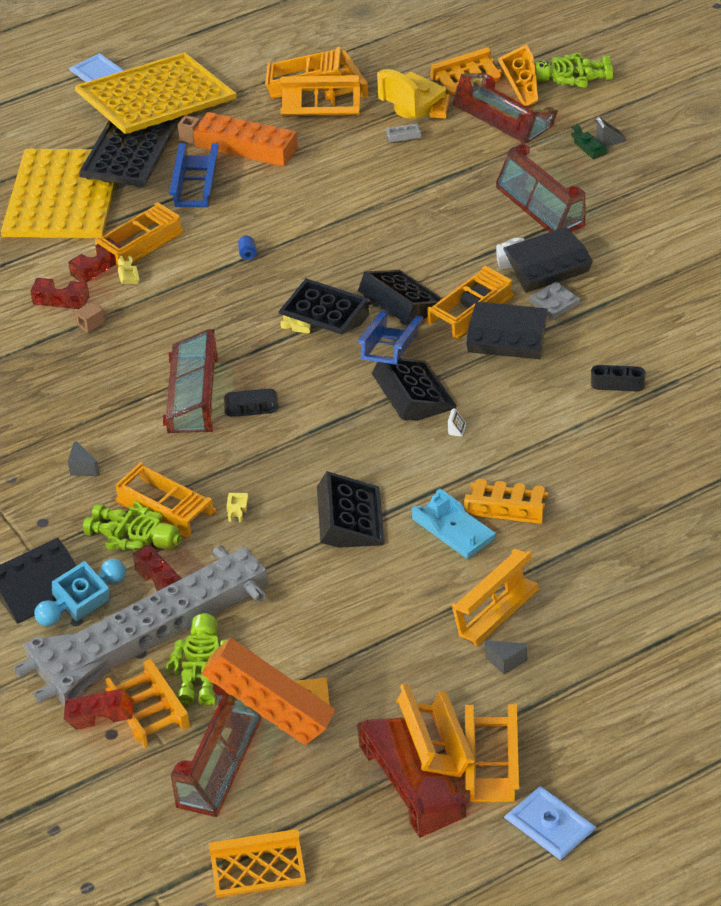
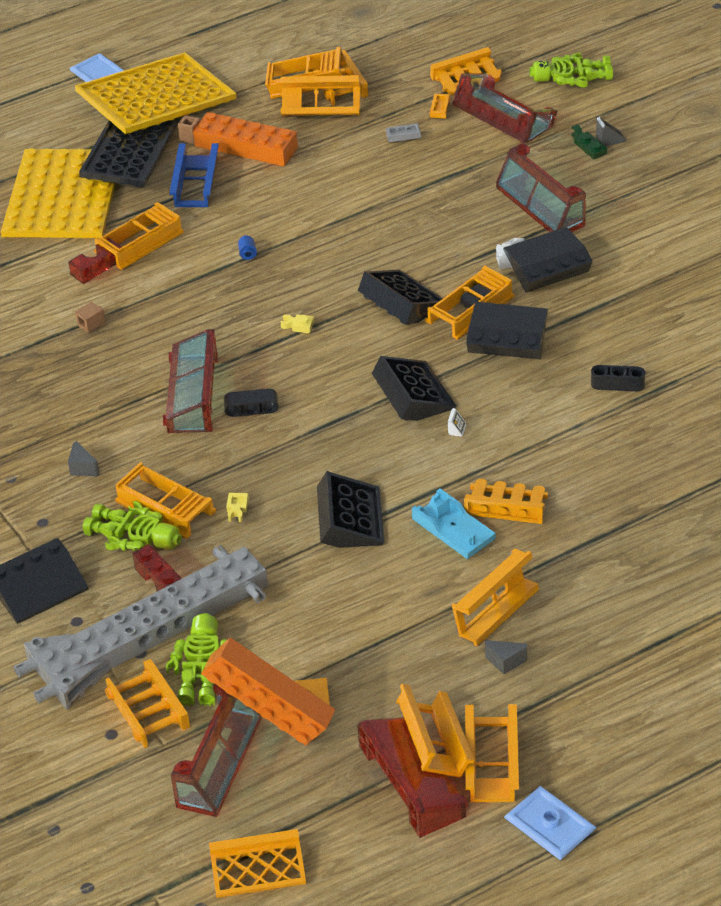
clear red arch [30,278,89,309] -> none
medium azure brick [34,559,126,627] -> none
clear red arch [64,689,134,730] -> none
light yellow plate [118,256,140,284] -> none
black slope [279,278,369,335] -> none
blue piece [358,311,423,364] -> none
yellow piece [377,69,446,119] -> none
light orange wedge [498,44,539,109] -> none
light grey plate [529,281,580,320] -> none

